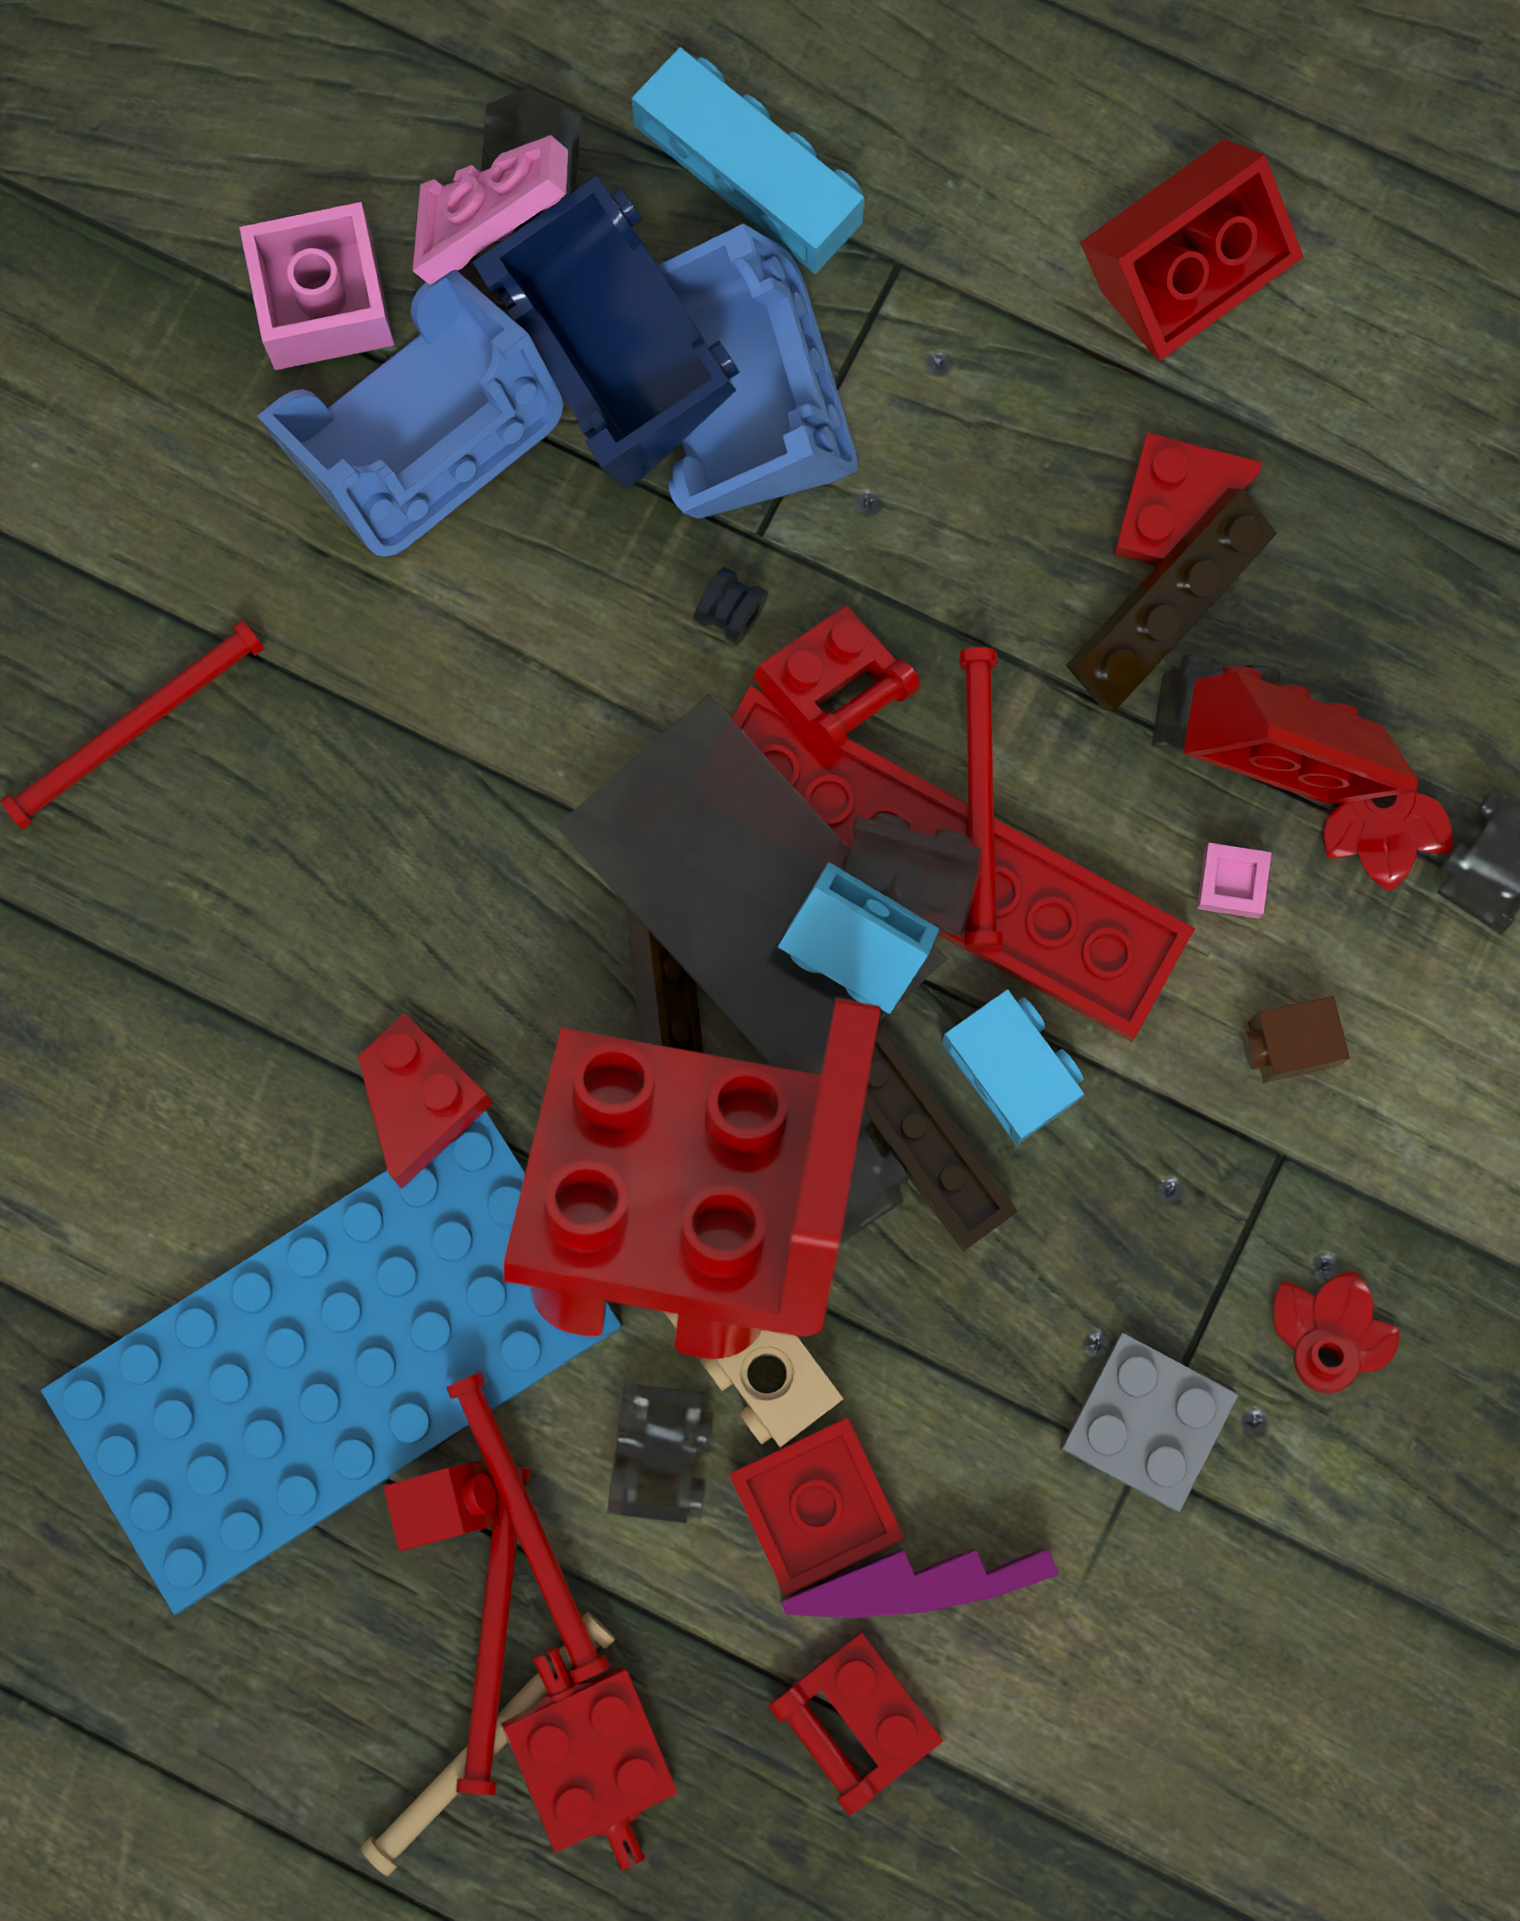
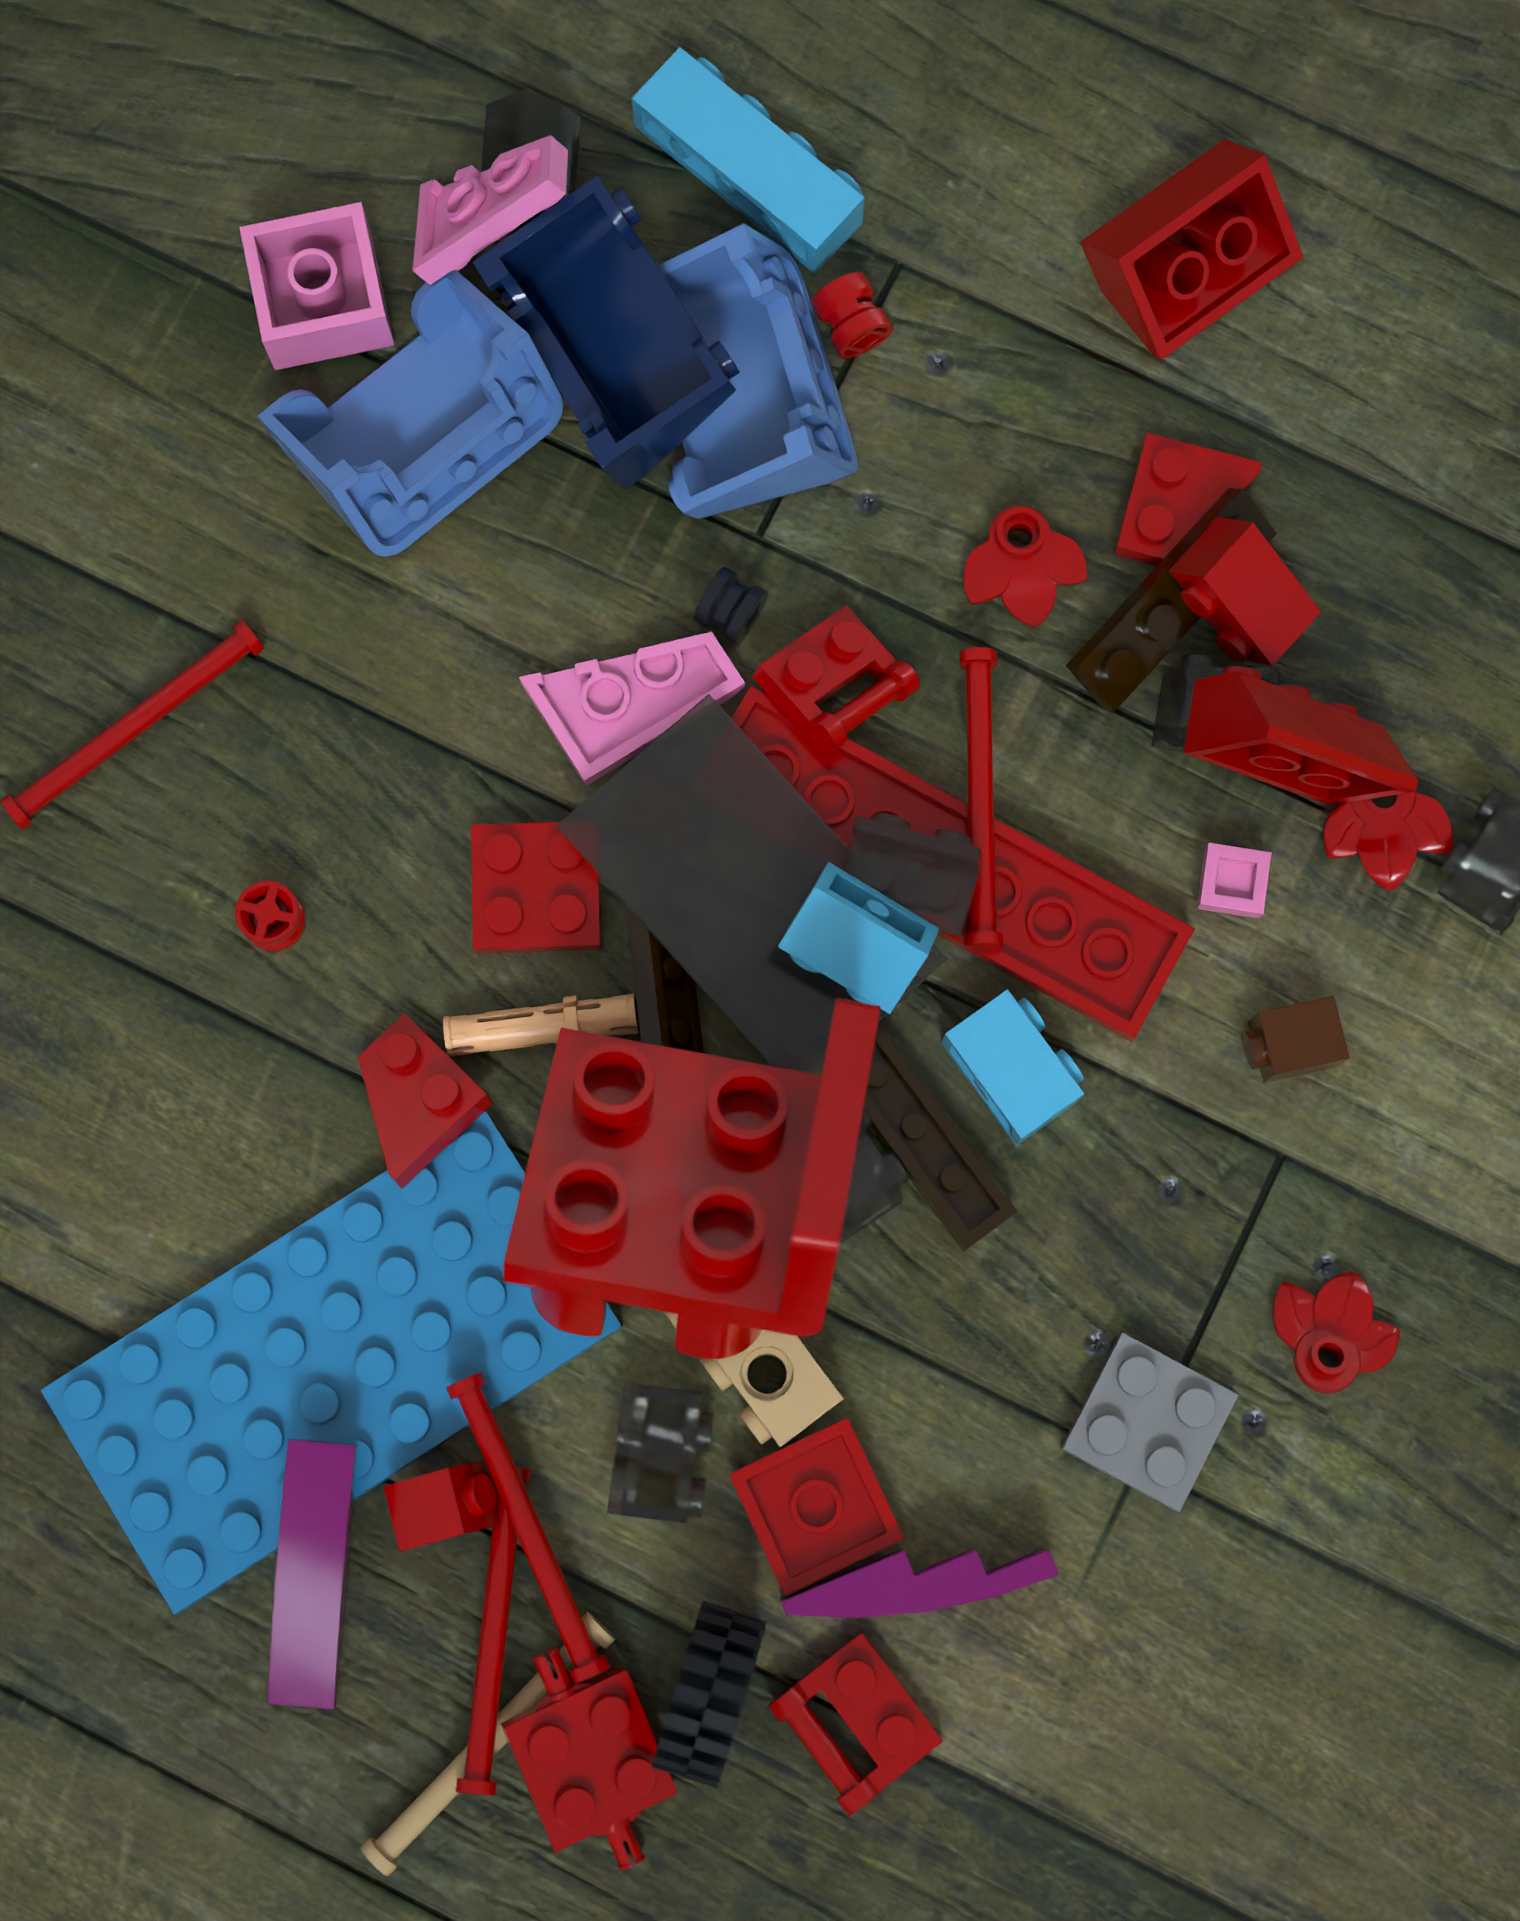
none -> red wheel [235,881,306,952]
none -> magenta slope [267,1438,358,1709]
none -> light nougat pin [443,993,639,1057]
none -> red plate [471,821,601,953]
none -> bright pink wing [519,632,745,786]
none -> black tyre [652,1601,767,1788]
none -> red wheel [812,272,893,359]
none -> red plate [963,506,1087,628]
none -> red brick [1169,517,1321,666]

